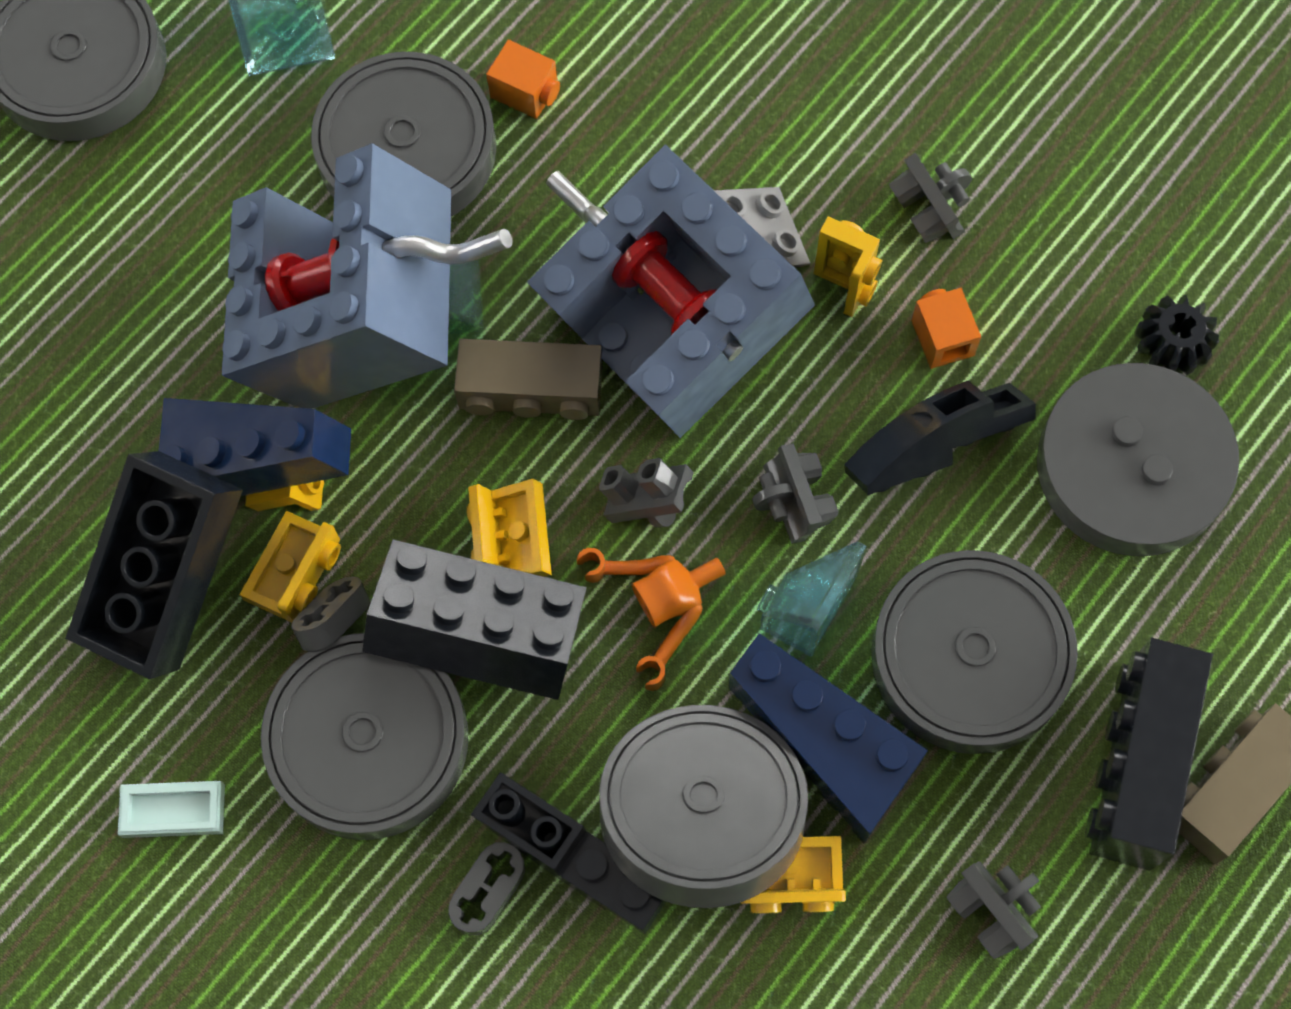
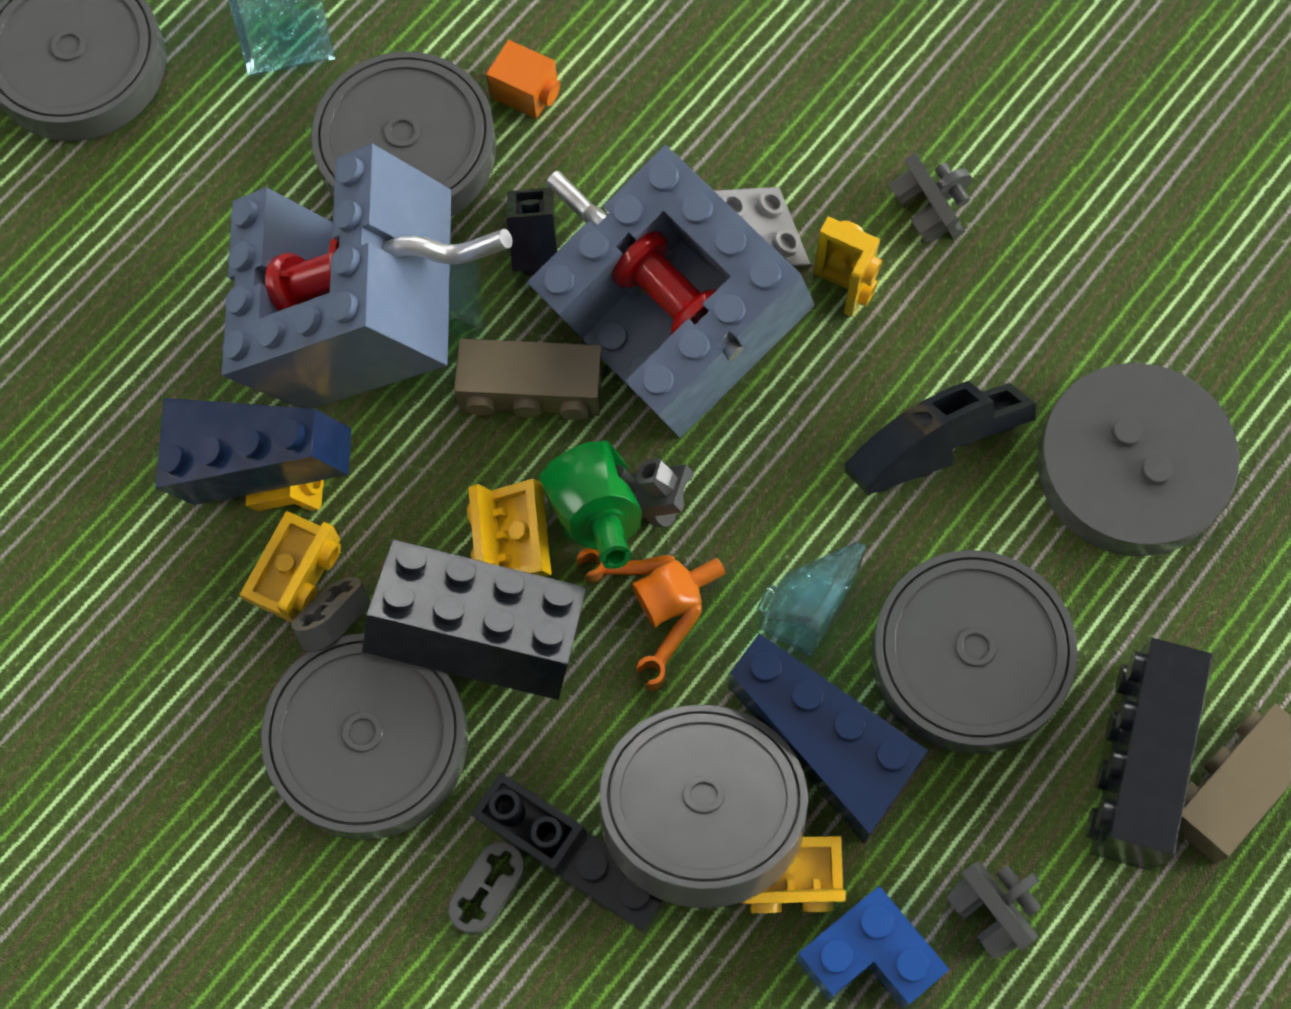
black brick [65,451,243,679] -> none
light aqua tile [118,781,225,838] -> none
dark grey hips [752,443,838,544] -> none
orange brick [911,288,981,369] -> none
black gear [1135,294,1220,376] -> none
none -> black slope [506,187,558,276]
none -> green piece [539,441,642,569]
none -> blue brick [795,886,949,1009]

